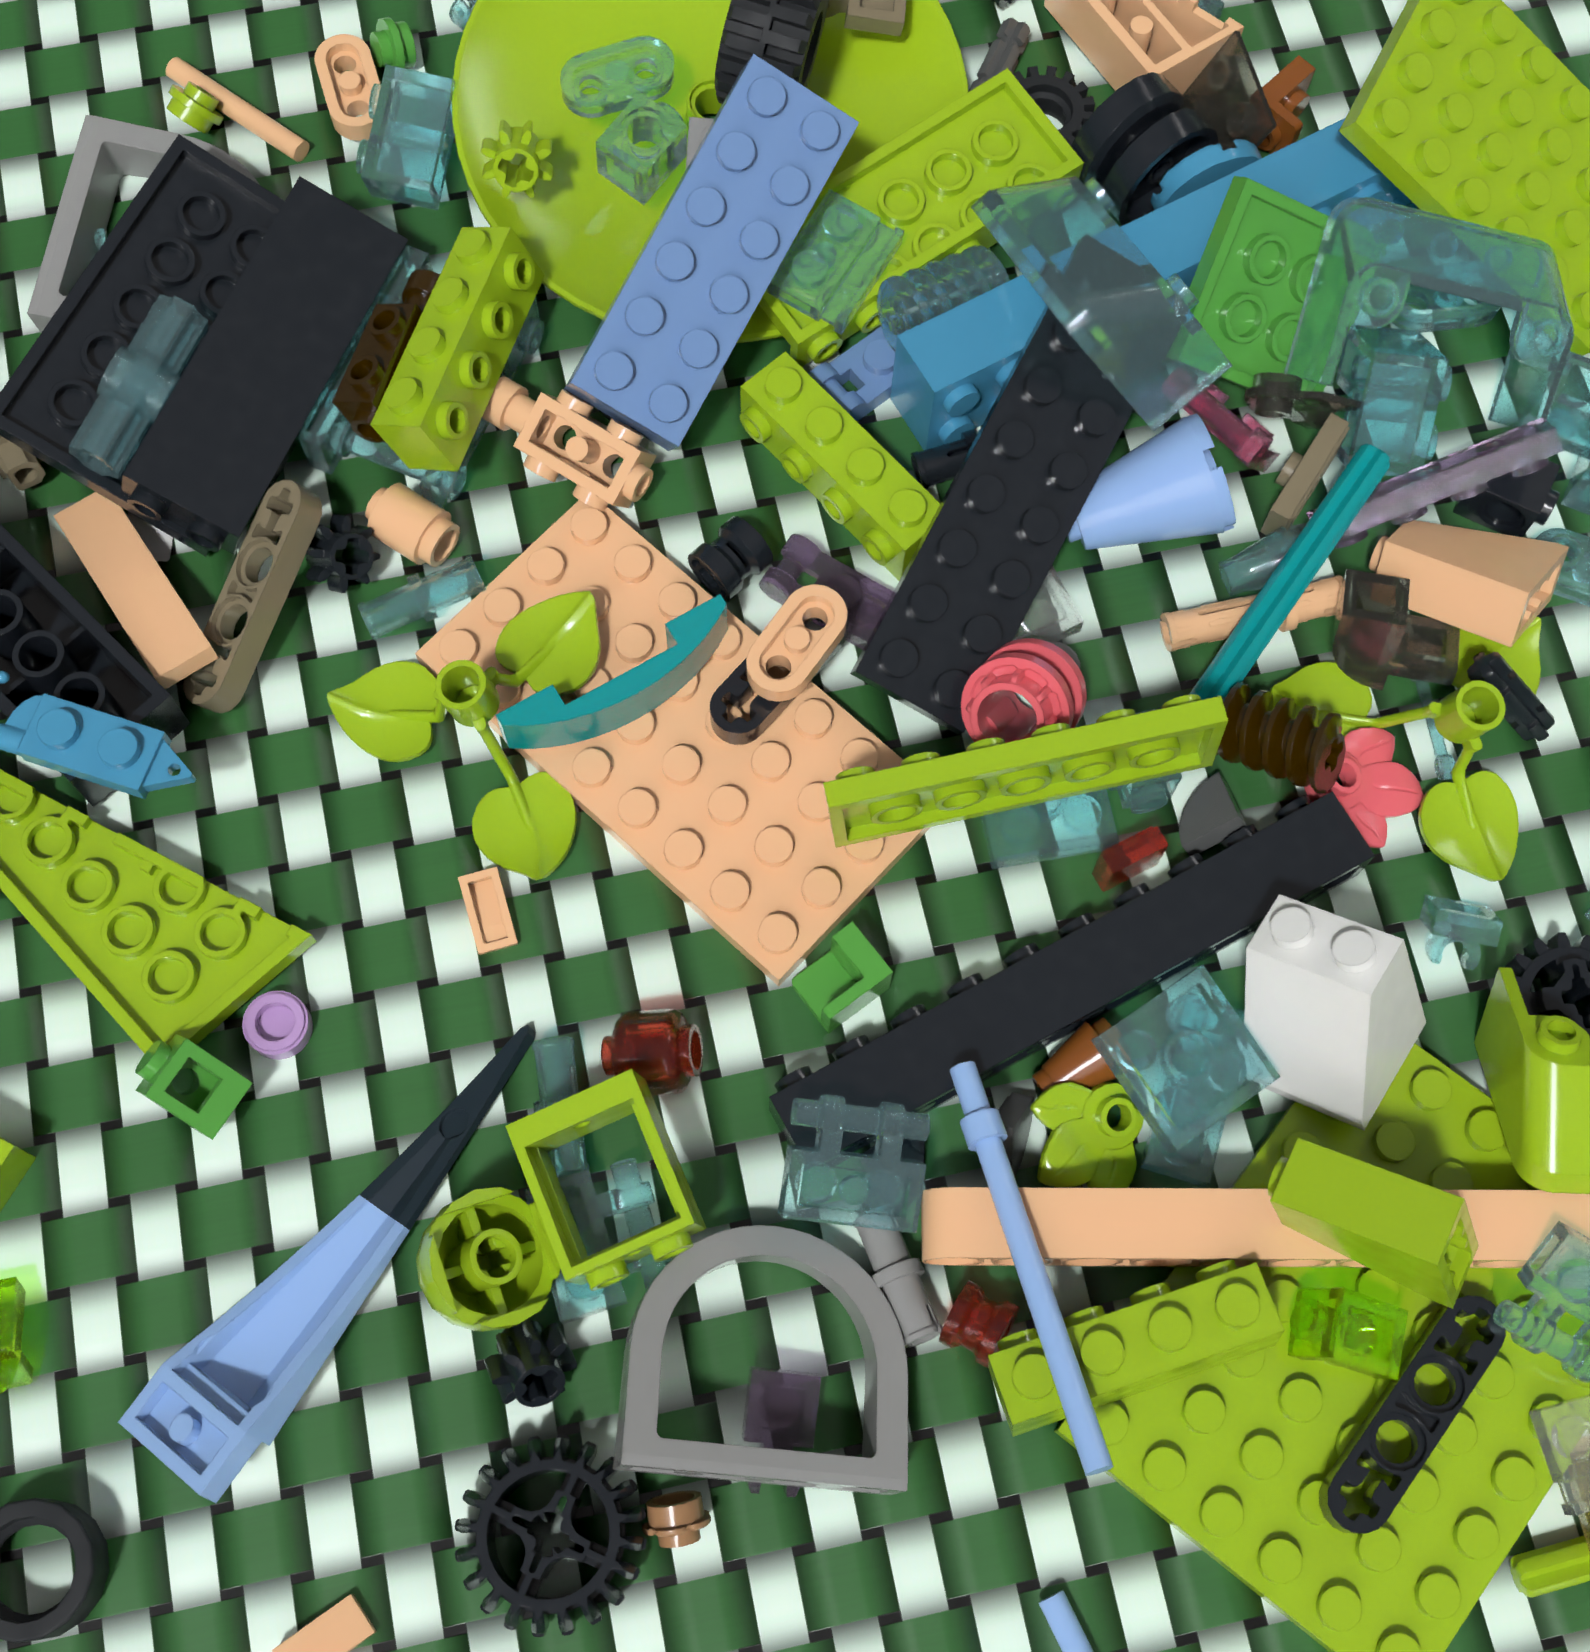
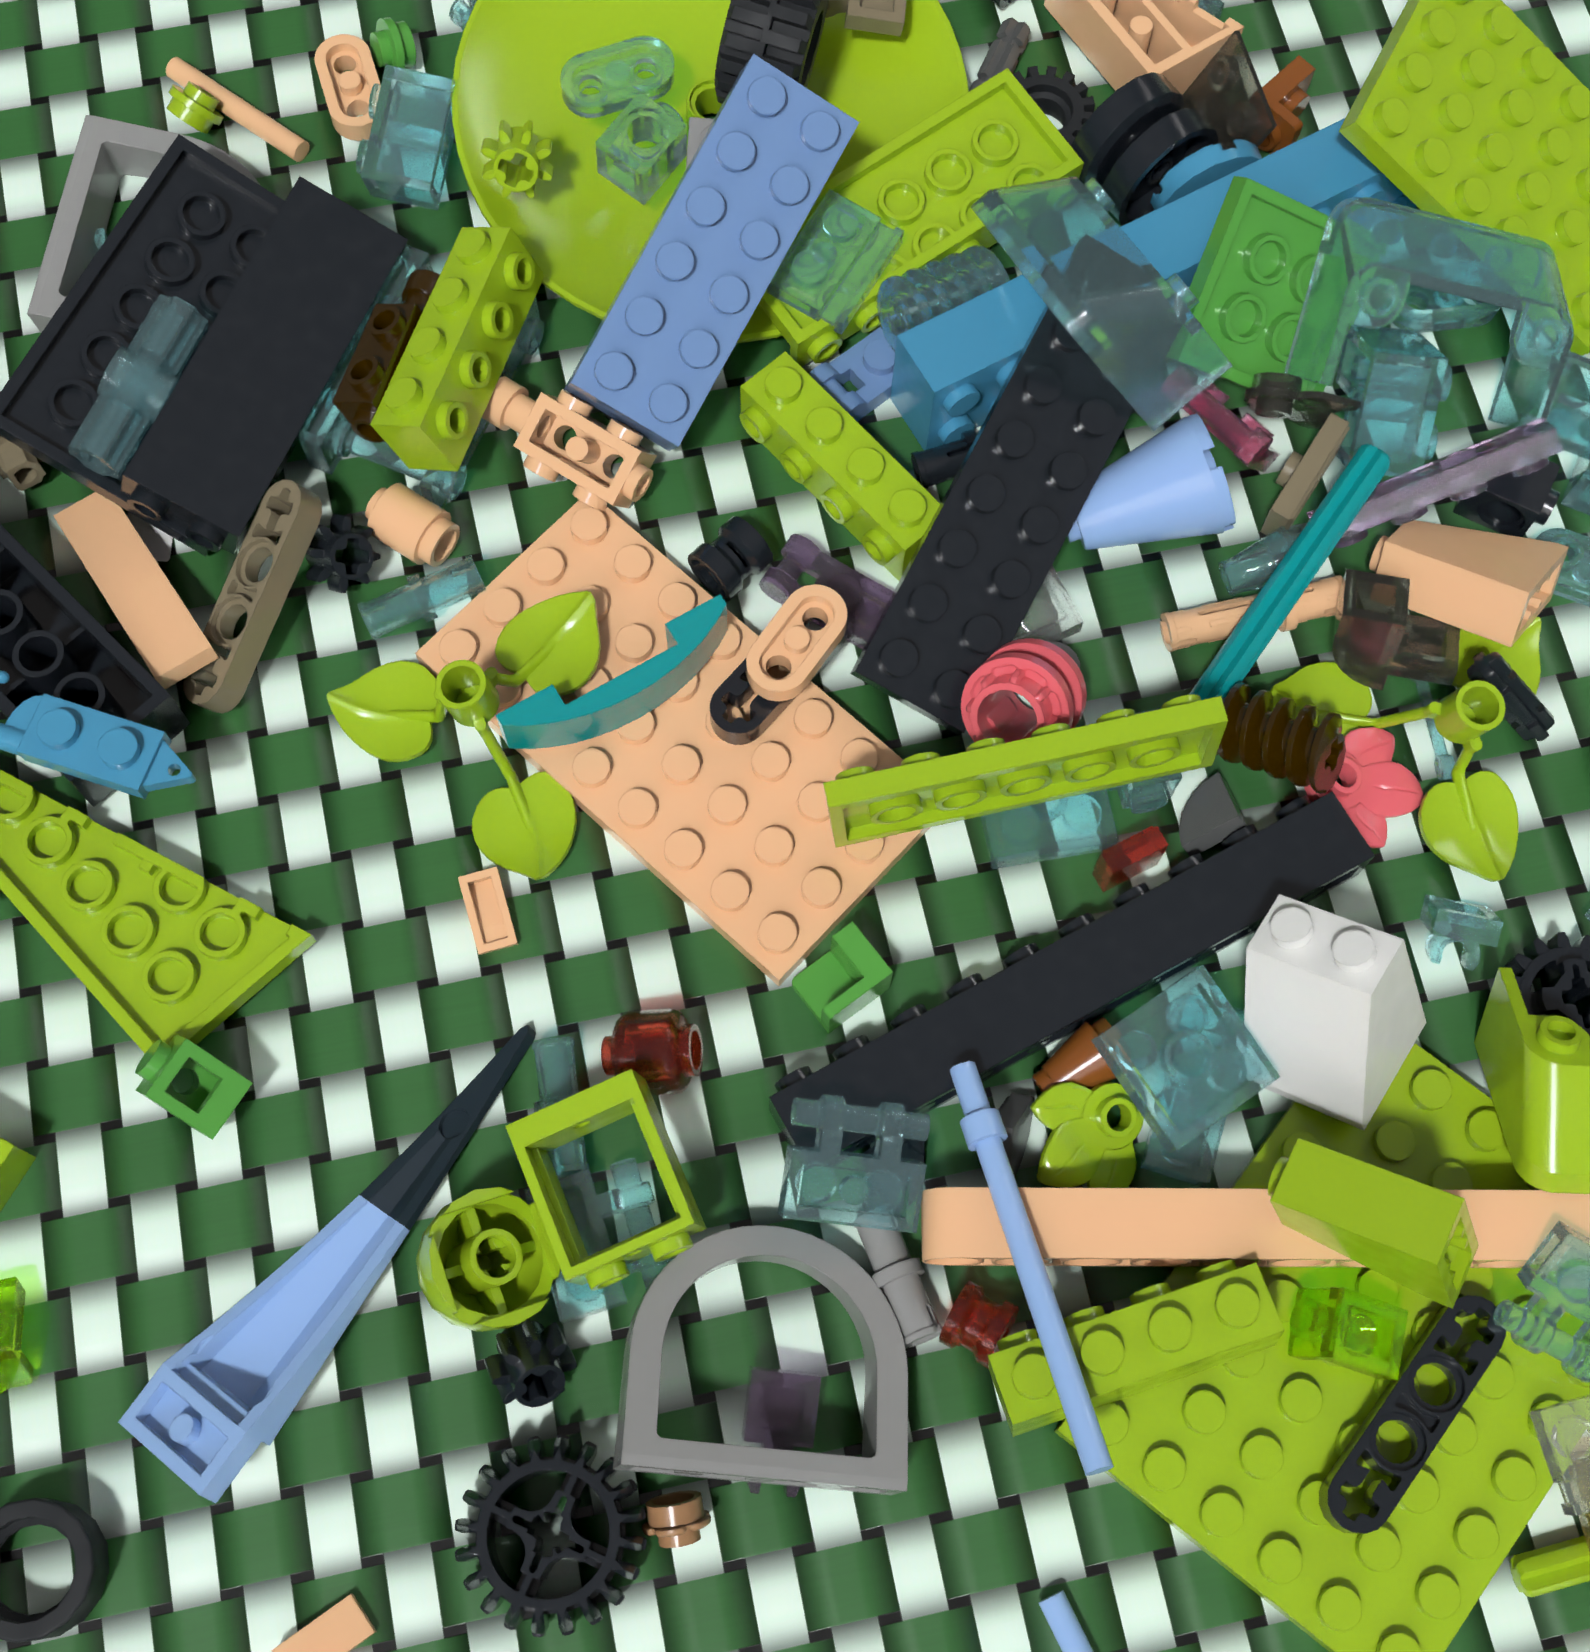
lavender tile [242,991,313,1060] -> none

